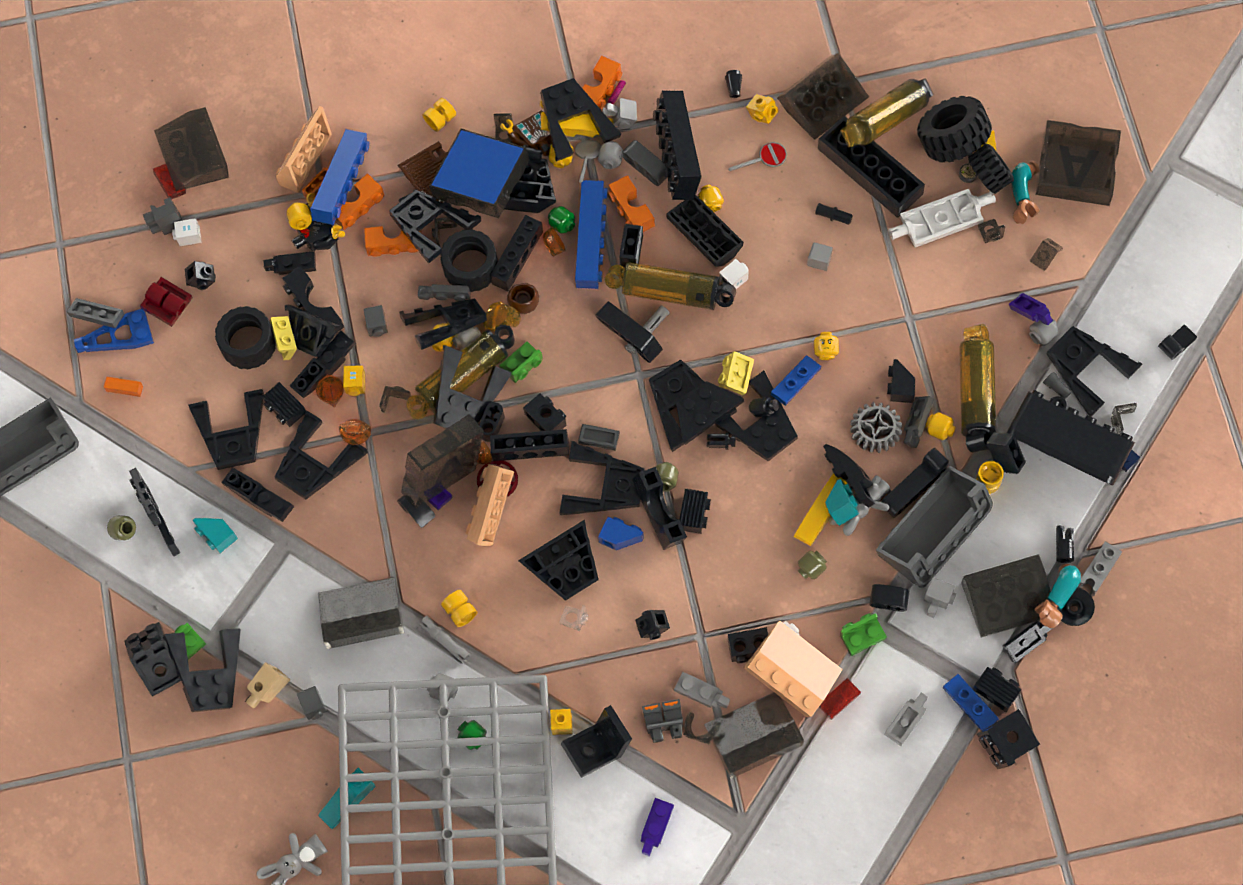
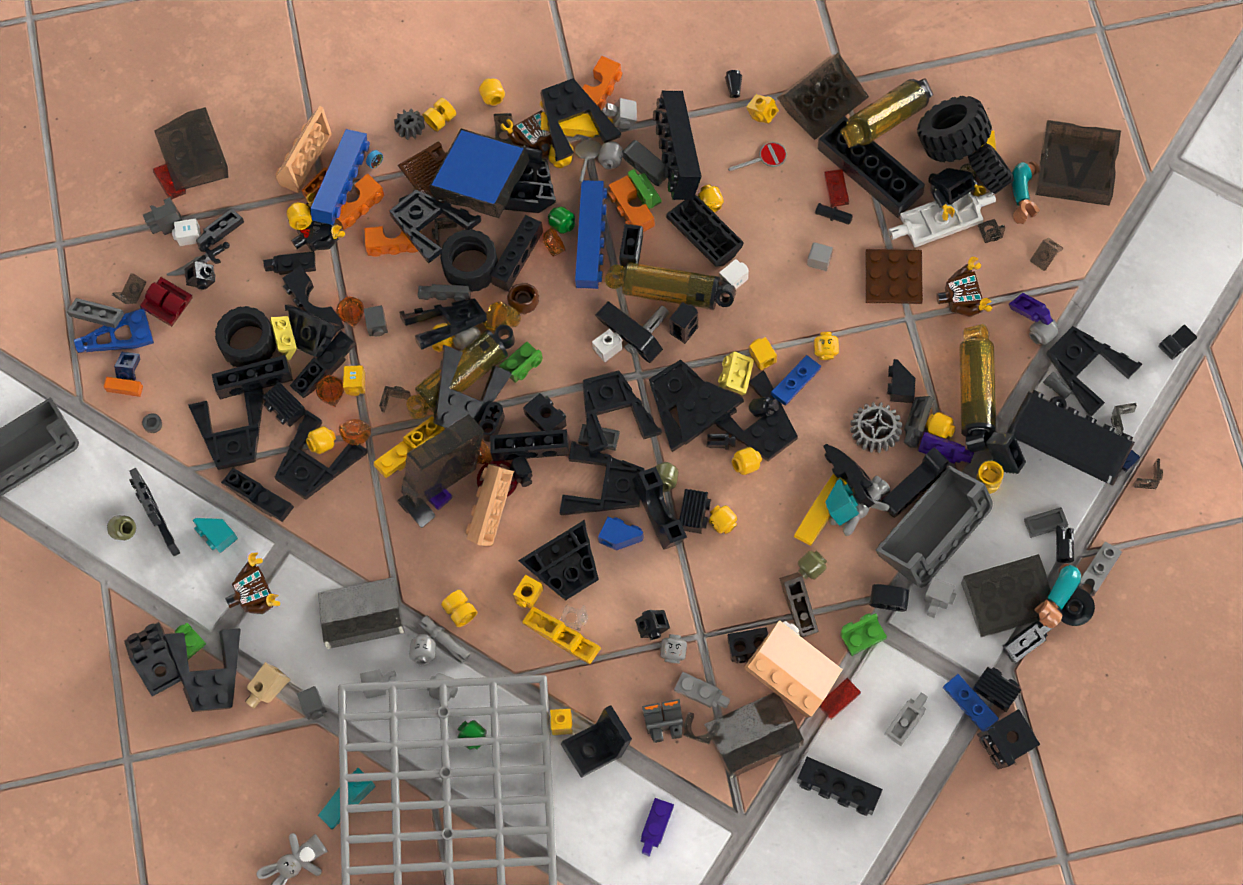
dark pink piece [608,80,626,104] -> none
none -> clear smoke bracket [112,273,146,304]
none -> dark blue bracket [114,352,140,381]
none -> dark grey tile [142,413,162,433]
none -> piece [167,242,230,276]
none -> black hinge [196,209,244,251]
none -> black brick [212,355,293,400]
none -> torso [225,552,280,614]
none -> yellow head [306,426,336,454]
none -> clear orange hat [336,296,364,328]
none -> light grey brick [360,669,396,699]
none -> tile [366,150,383,169]
none -> yellow slope [373,416,445,478]
none -> dark grey gear [394,109,425,140]
none -> light grey head [409,634,436,665]
none -> yellow head [479,78,505,106]
none -> black arm [510,457,533,487]
none -> yellow brick [513,575,543,609]
none -> yellow slope [522,607,601,664]
none -> black wing [582,370,662,454]
none -> white brick [592,329,622,362]
none -> bright green bracket [628,169,662,209]
none -> light grey head [660,634,687,664]
none -> black brick [669,302,698,344]
none -> yellow head [709,505,737,535]
none -> yellow head [732,447,762,475]
none -> yellow brick [749,337,777,371]
none -> dark brown slope [779,572,819,637]
none -> black brick [797,756,883,816]
none -> clear red plate [824,169,849,207]
none -> reddish brown plate [865,249,923,304]
none -> dark purple hinge [918,432,974,464]
none -> black torso [928,168,986,221]
none -> torso [936,257,992,317]
none -> dark grey tile [1024,507,1068,538]
none -> clear smoke bracket [1134,458,1163,489]

